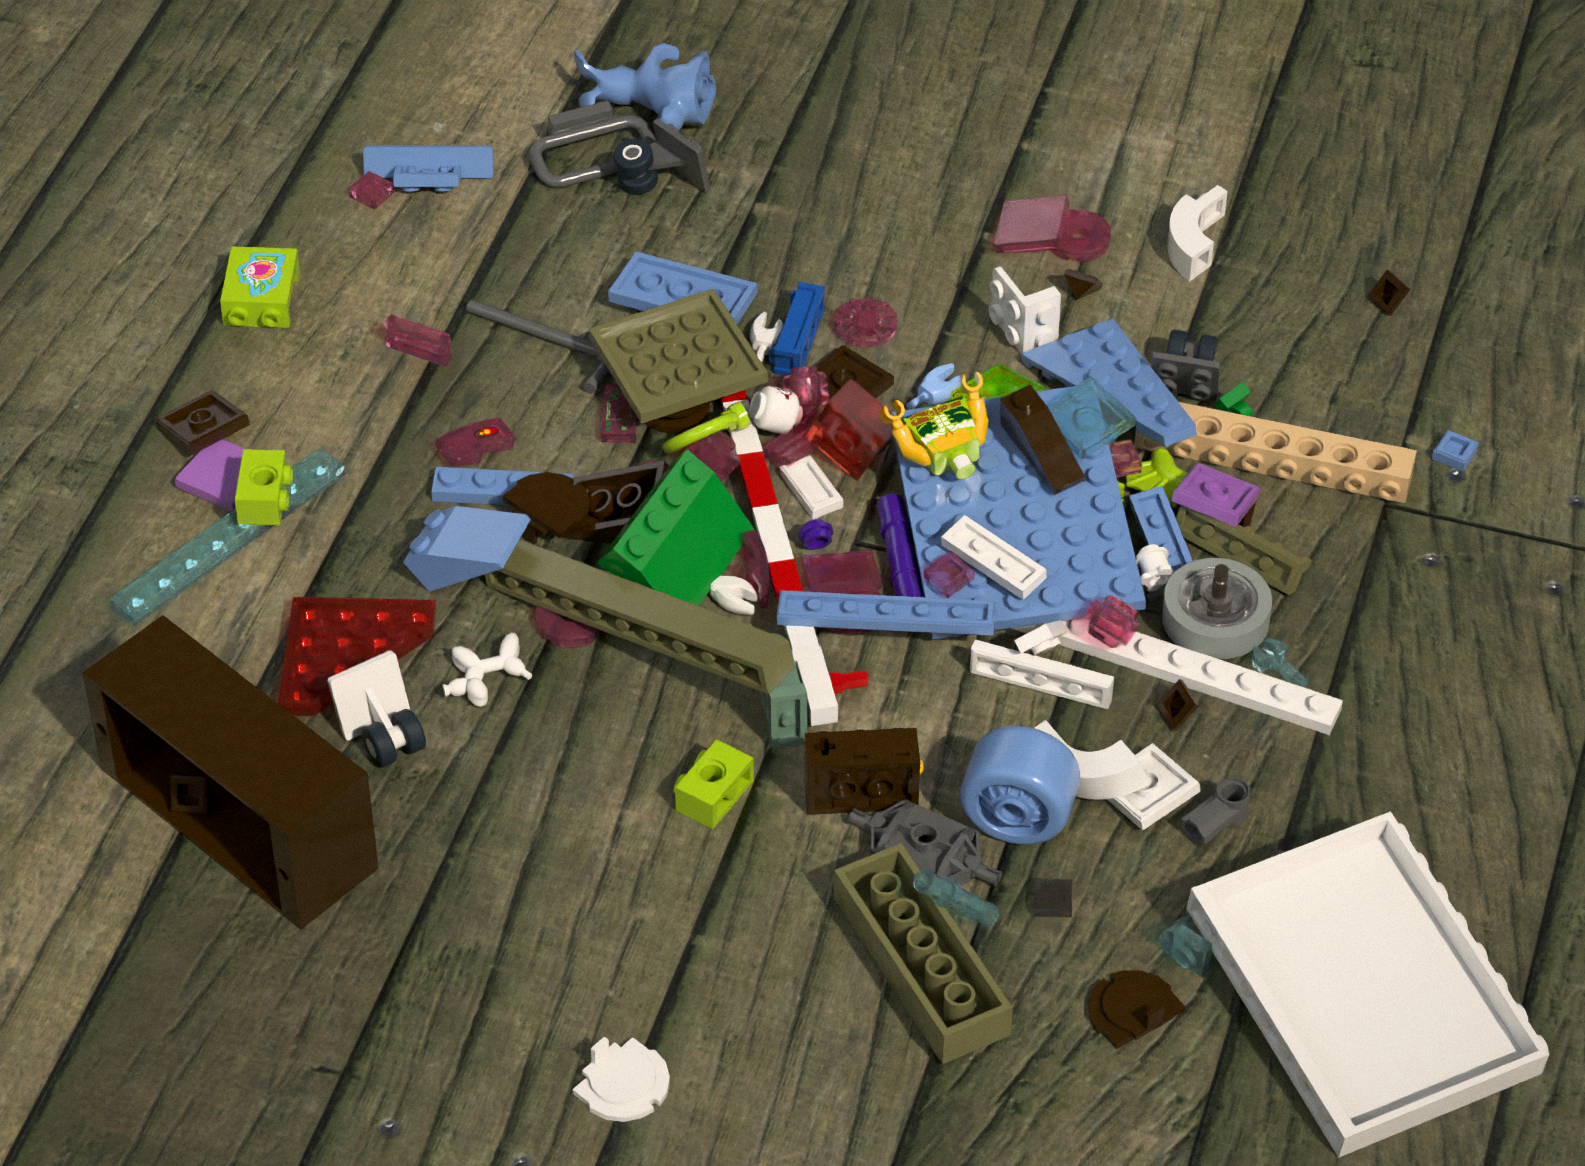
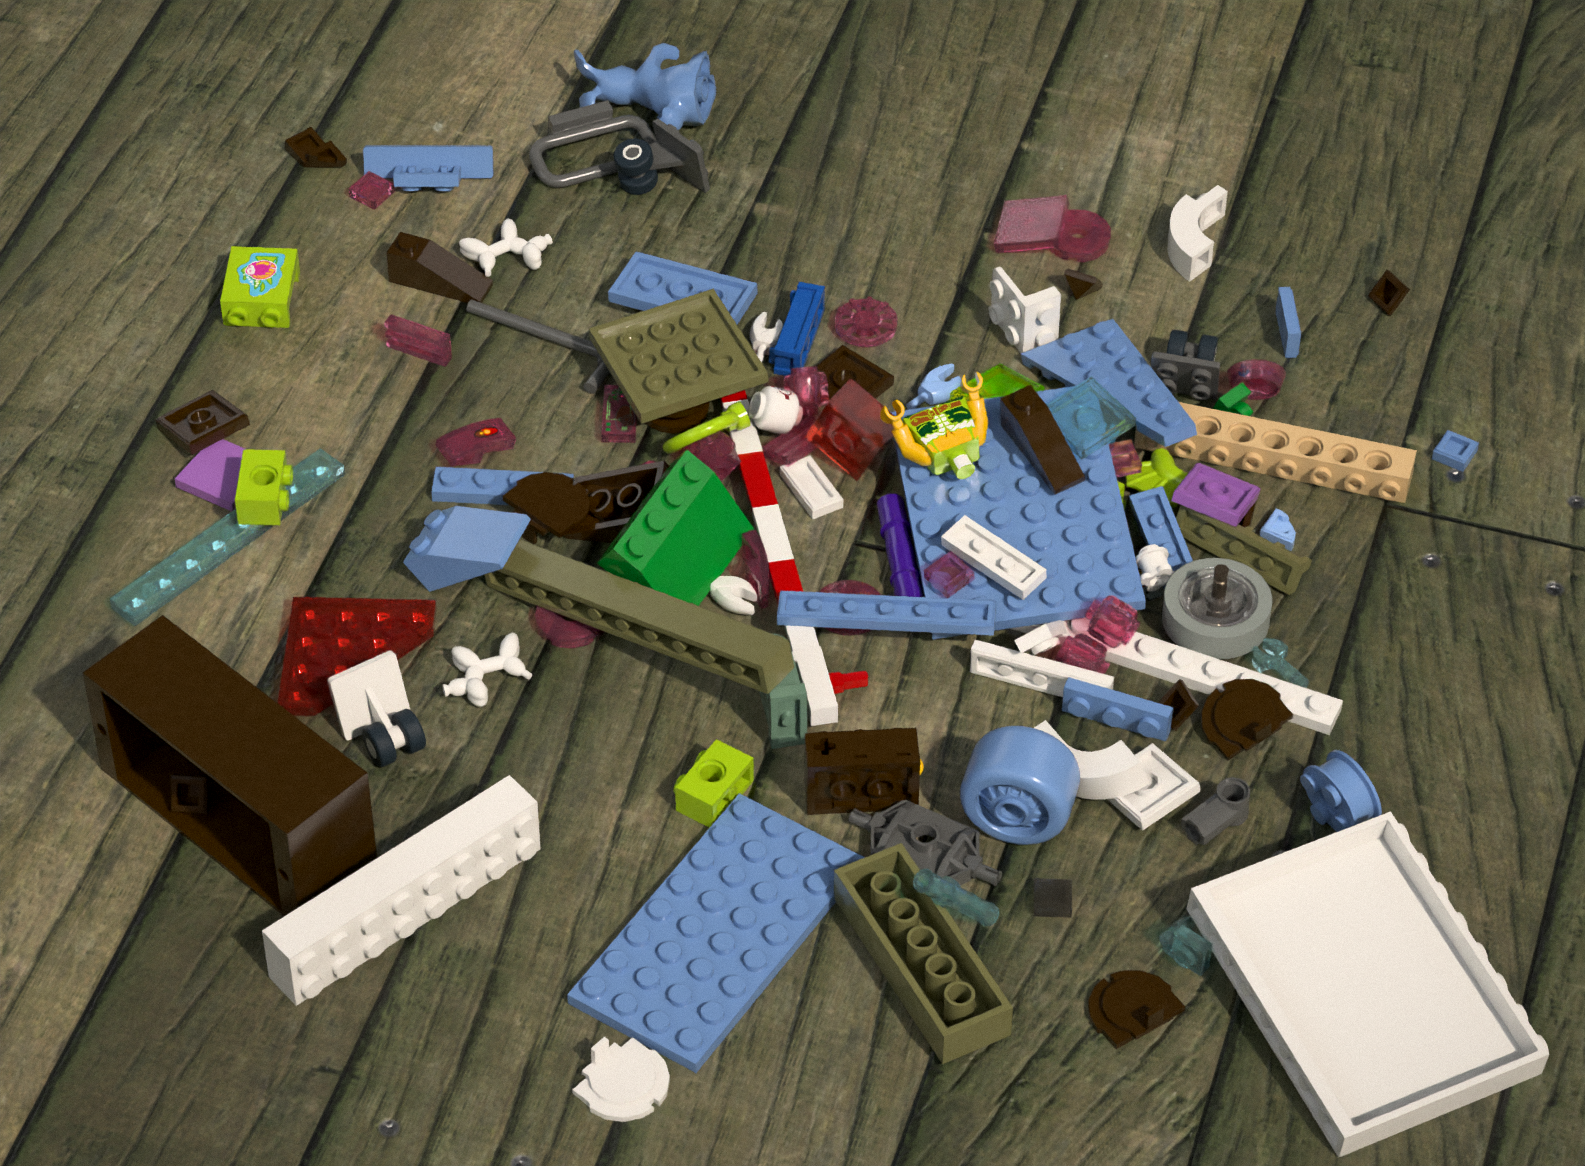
dark purple plate [798,519,833,550] -> none
clear pink tile [802,550,881,593] -> none
none -> white brick [262,775,541,1006]
none -> dark brown slope [284,127,347,168]
none -> dark brown slope [386,232,493,303]
none -> white piece [459,218,552,277]
none -> medium blue plate [567,793,865,1073]
none -> clear pink head [1054,633,1110,674]
none -> medium blue plate [1062,677,1173,741]
none -> dark brown piece [1202,679,1293,761]
none -> clear pink hat [1227,359,1286,400]
none -> light blue tile [1260,508,1296,551]
none -> medium blue tile [1276,287,1301,358]
none -> medium blue wheel [1300,750,1382,832]

